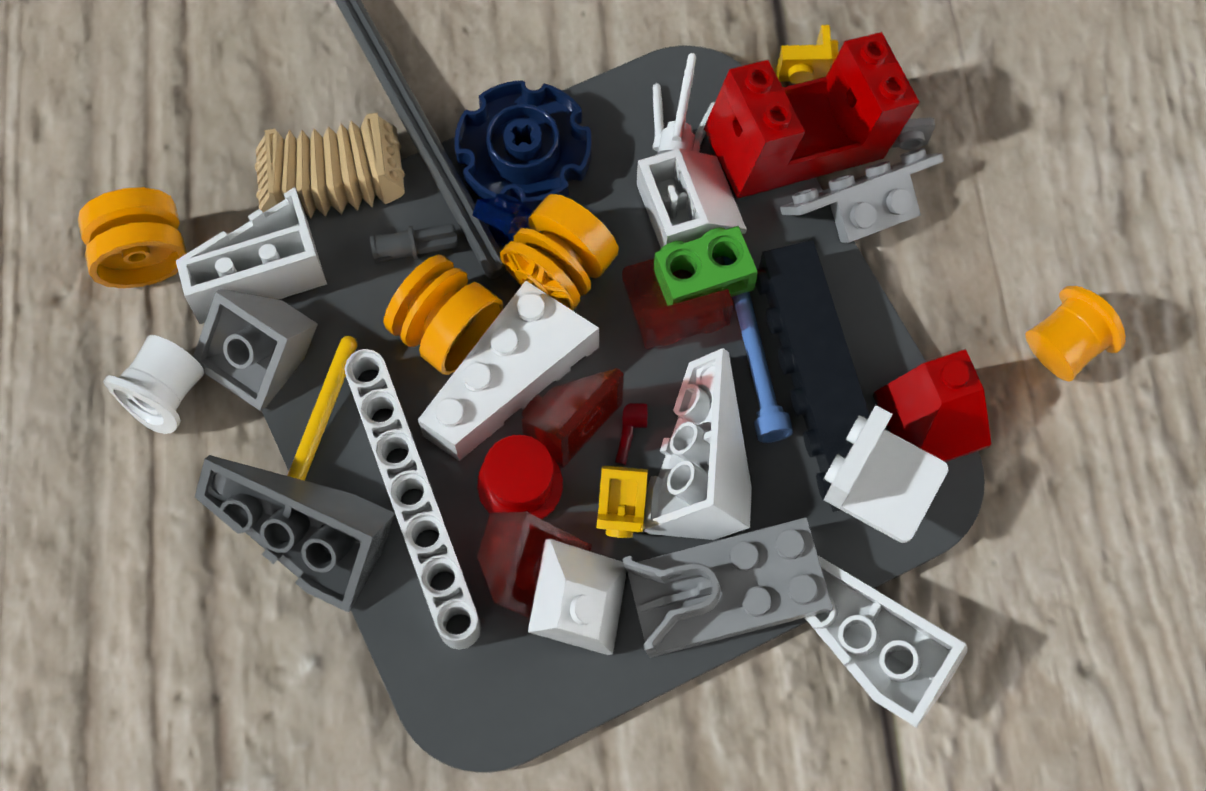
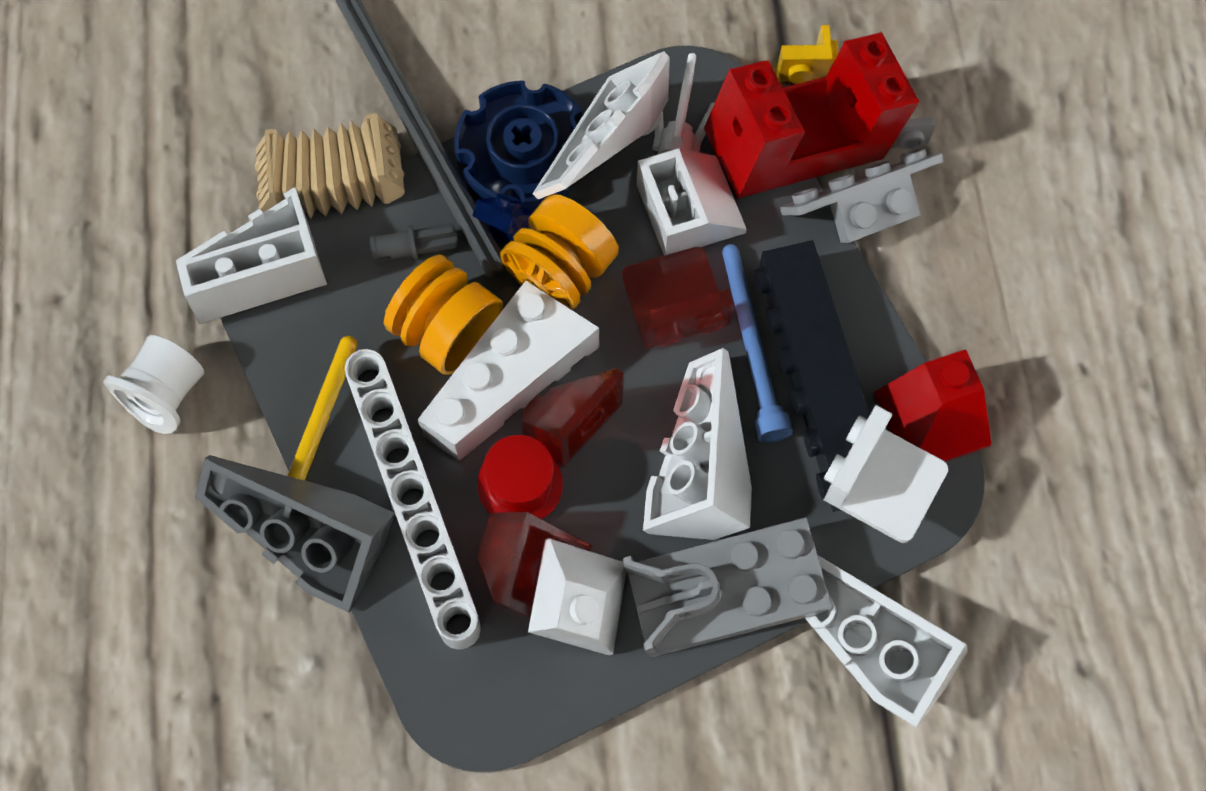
light orange wheel [78,187,187,288] -> none
light grey slope [193,289,318,411] -> none
yellow bracket [596,465,648,538] -> none
dark red hand [615,403,648,465] -> none
bright green brick [654,226,758,316] -> none
light orange piece [1025,286,1126,382] -> none
none -> white wedge [532,51,670,199]

